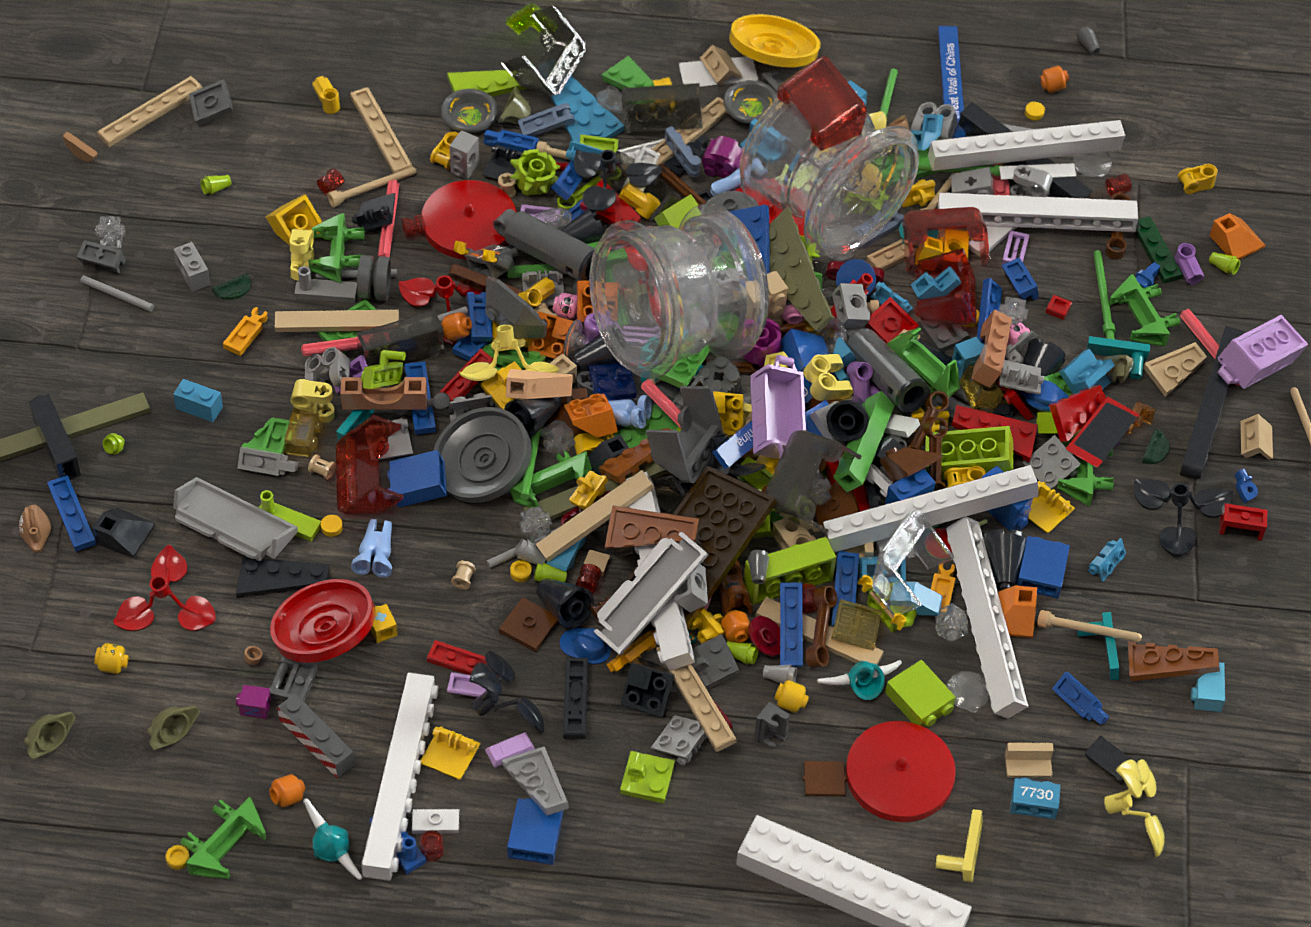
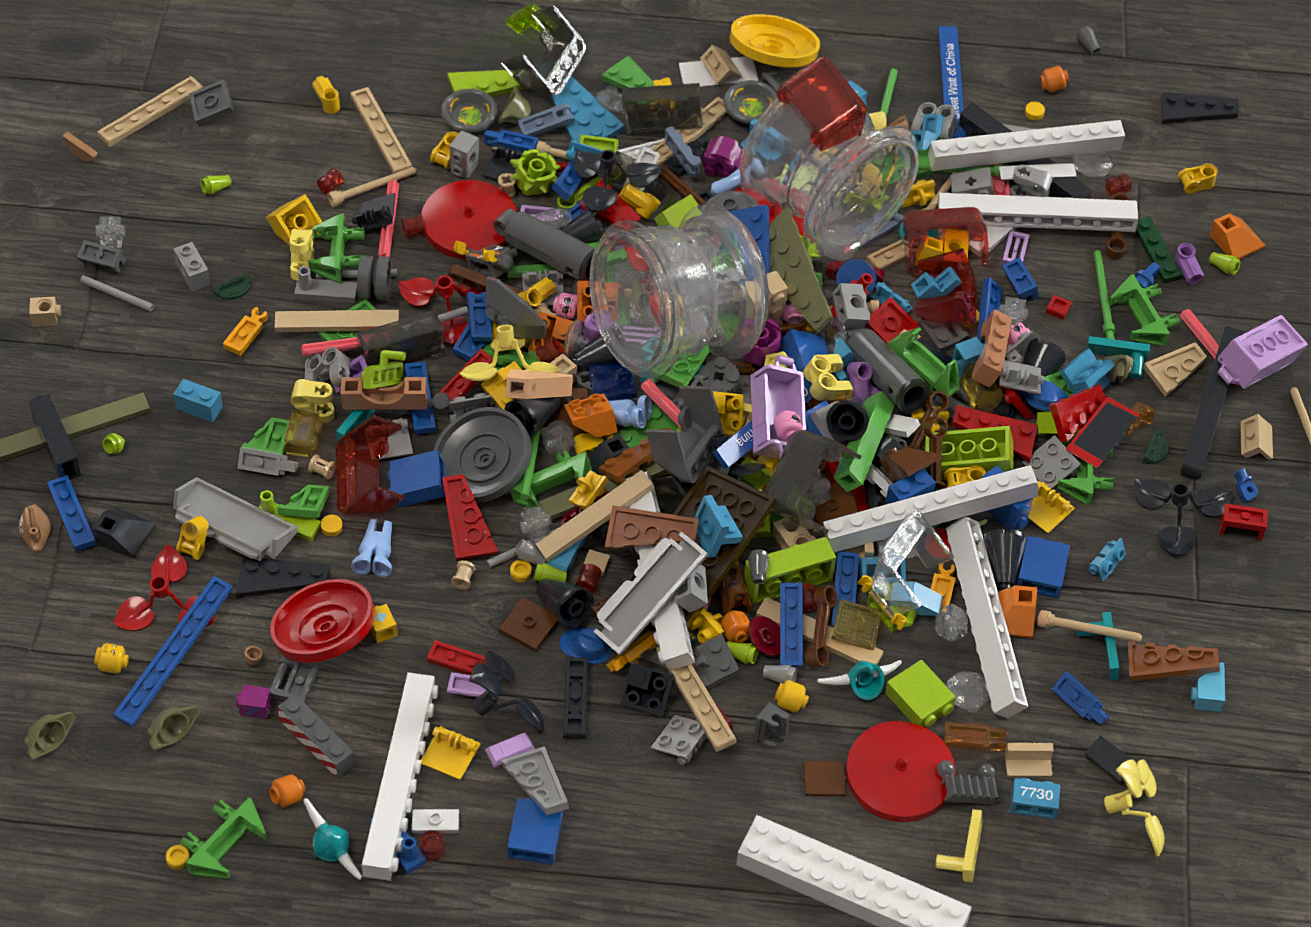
orange head [440,312,472,341] -> none
lime hinge [620,751,675,804] -> none
none -> tan brick [29,297,61,327]
none -> blue tile [113,576,233,728]
none -> yellow piece [176,515,209,560]
none -> bright green wing [277,485,330,518]
none -> red wing [442,474,499,561]
none -> clear red wheel [535,337,564,363]
none -> dark azure bracket [694,495,743,558]
none -> bright pink head [773,410,803,443]
none -> dark grey gear [937,760,999,805]
none -> clear orange hinge [944,722,1007,751]
none -> black wing [1161,92,1239,124]

